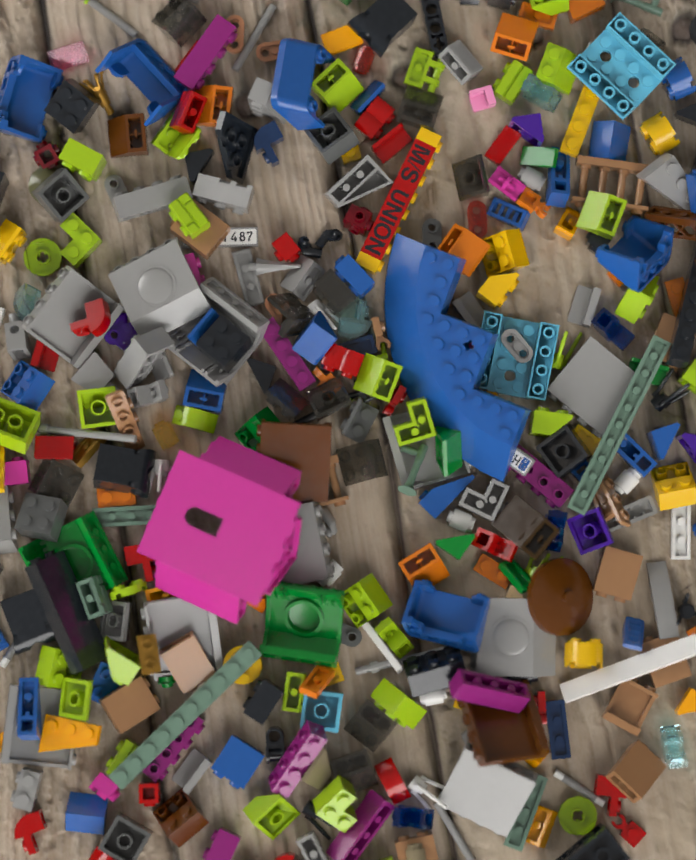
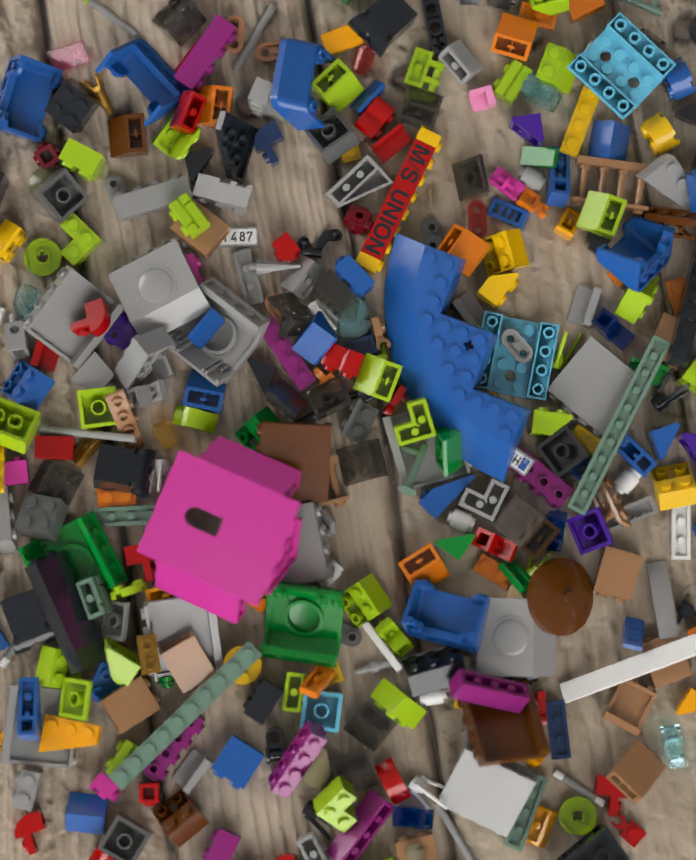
black brick [196,315,253,373] -> none
lime slope [242,794,301,840] -> none
red slope [484,125,522,166] -> none
yellow brick [564,638,603,669] -> none

